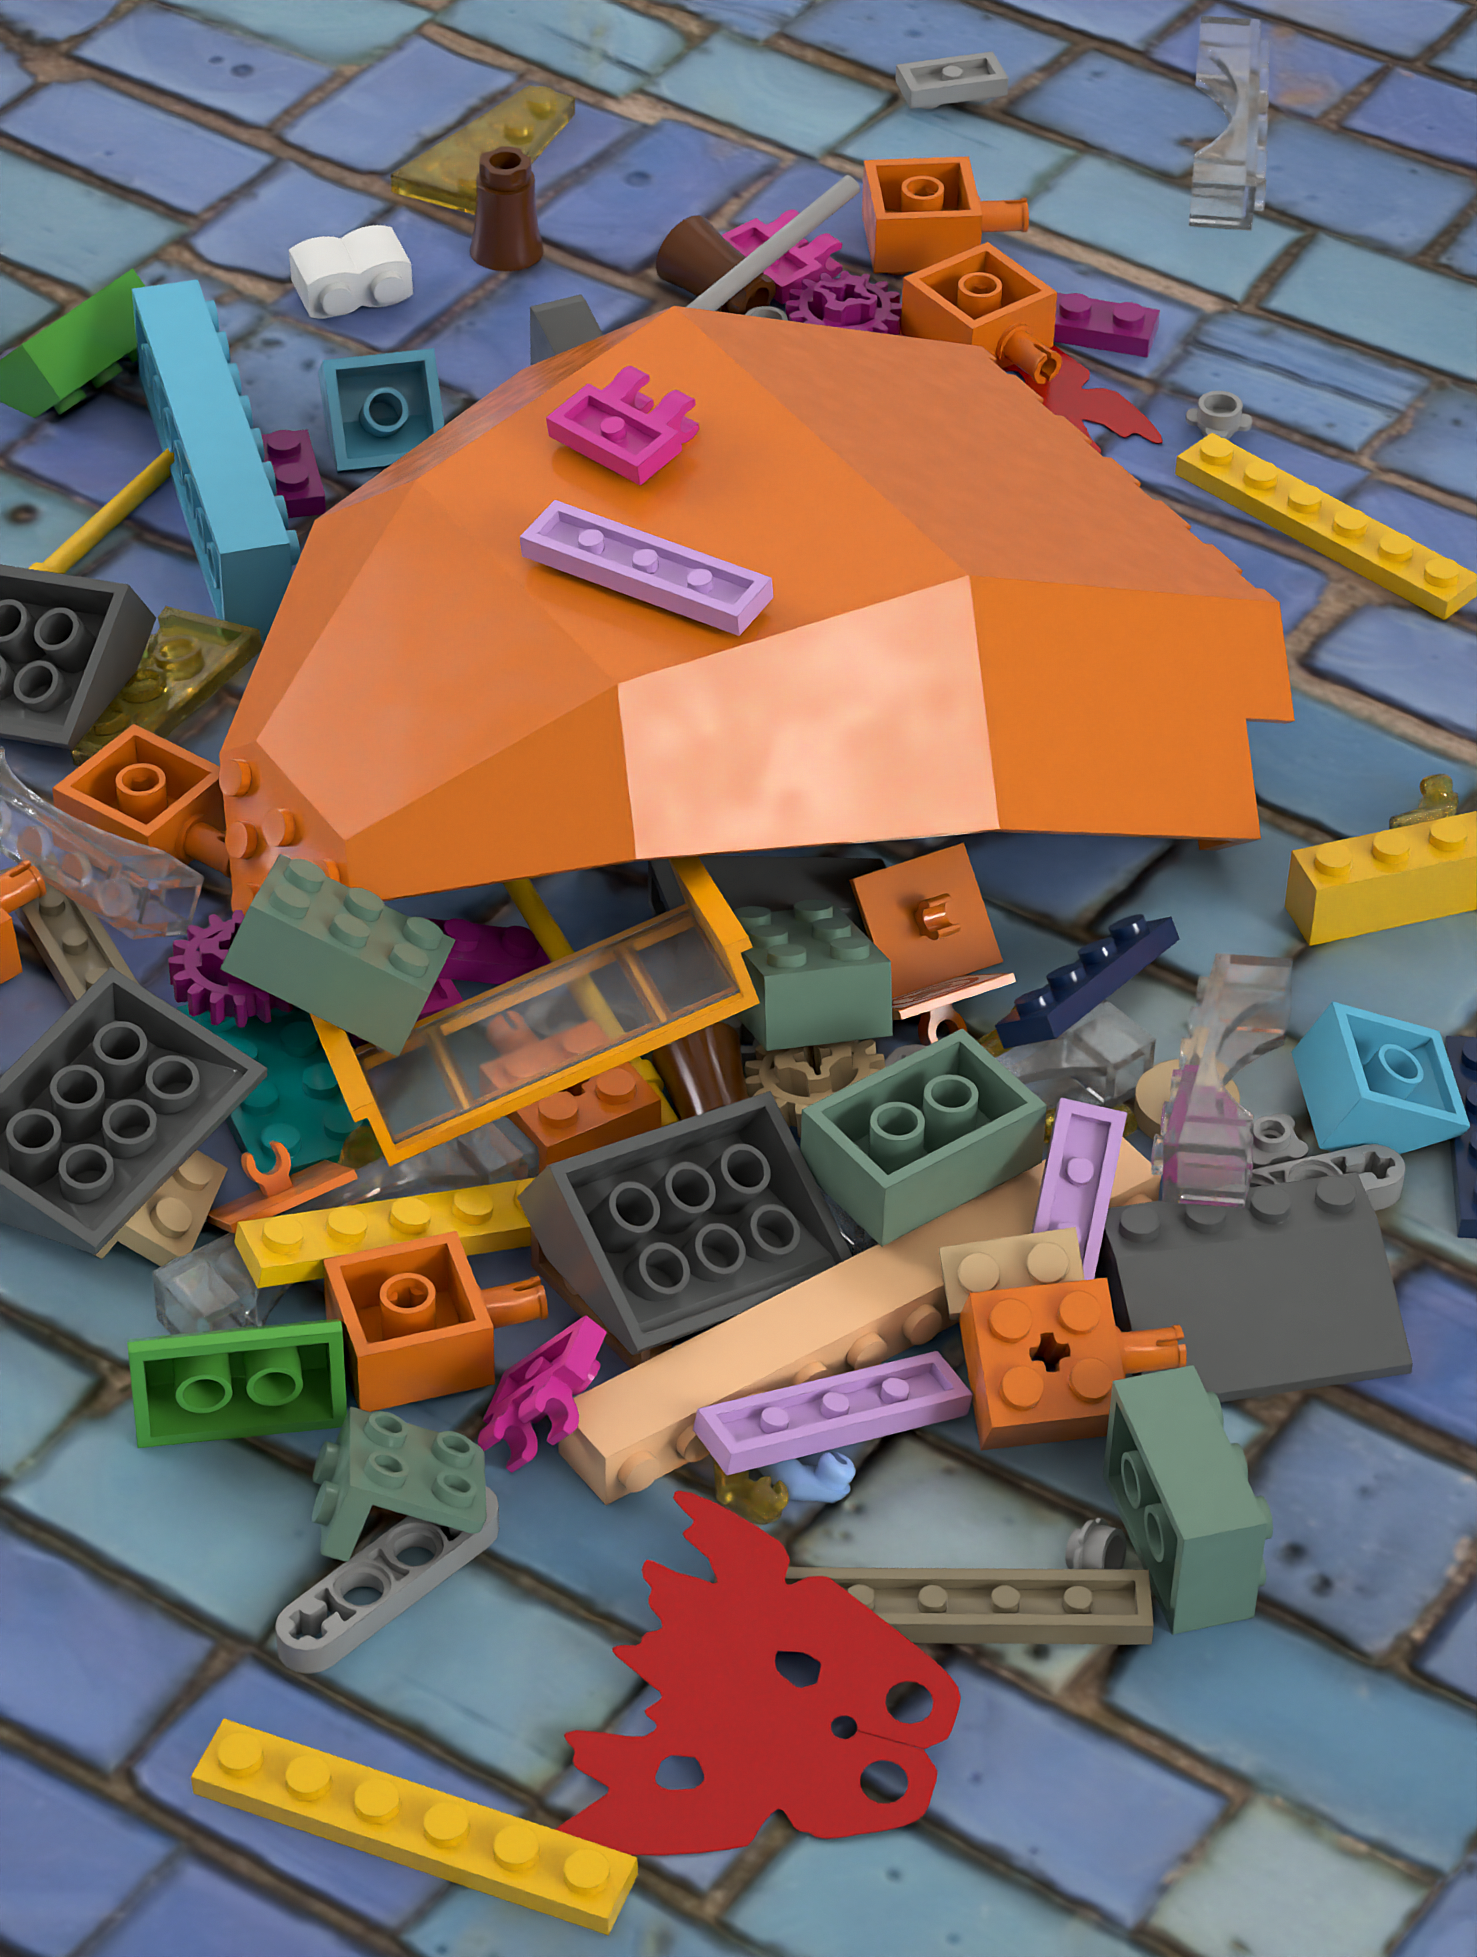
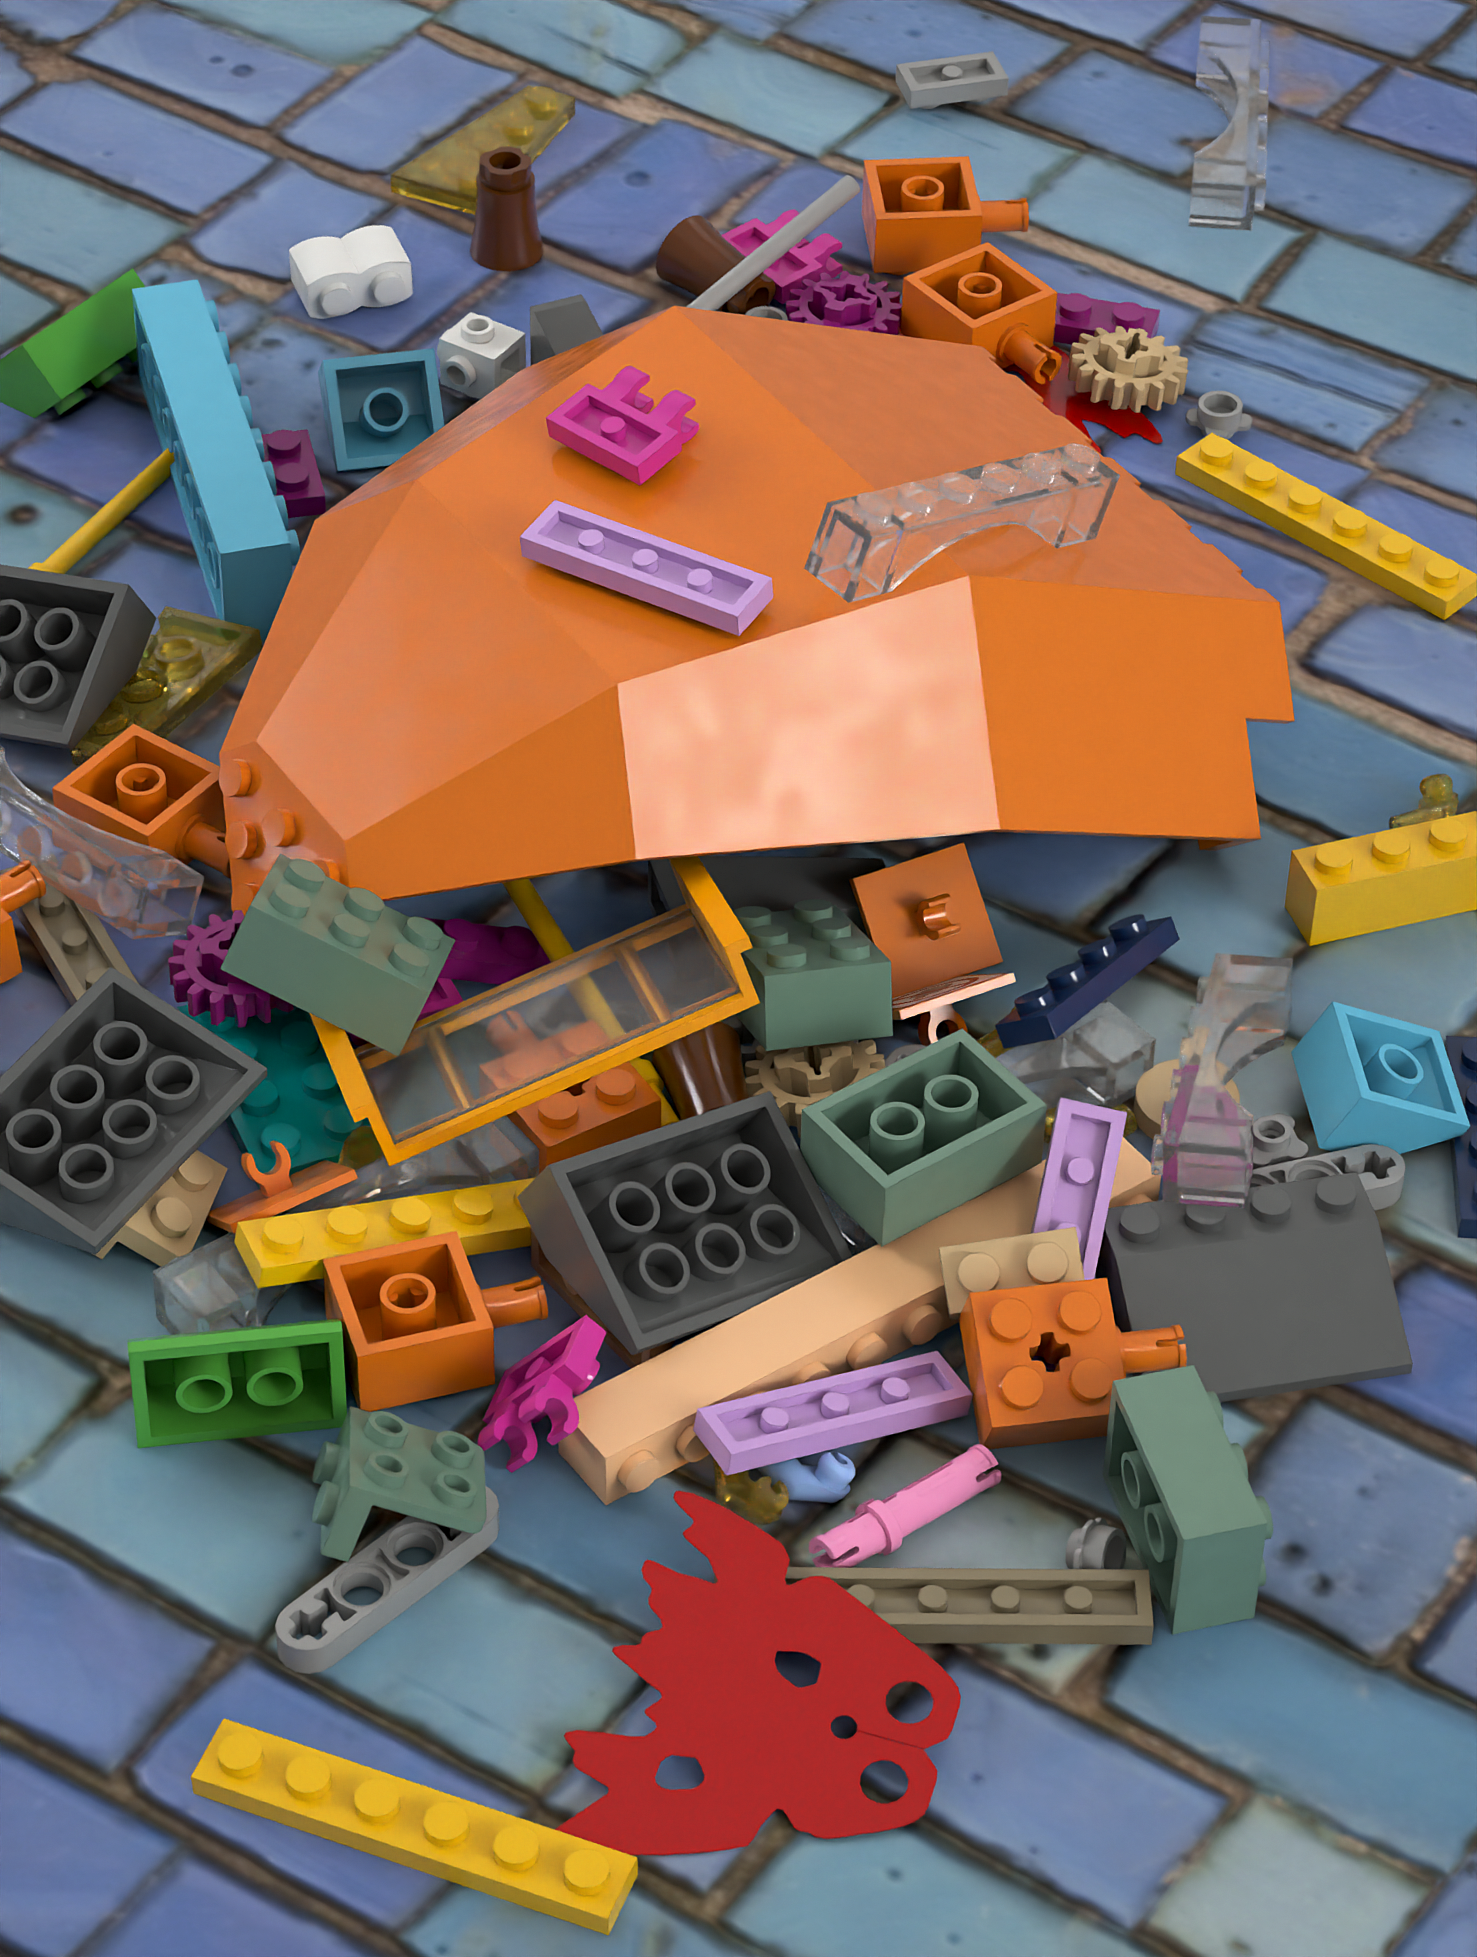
none -> white brick [437,312,526,400]
none -> clear arch [804,443,1120,603]
none -> bright pink pin [809,1444,1001,1568]
none -> tan gear [1068,326,1188,413]

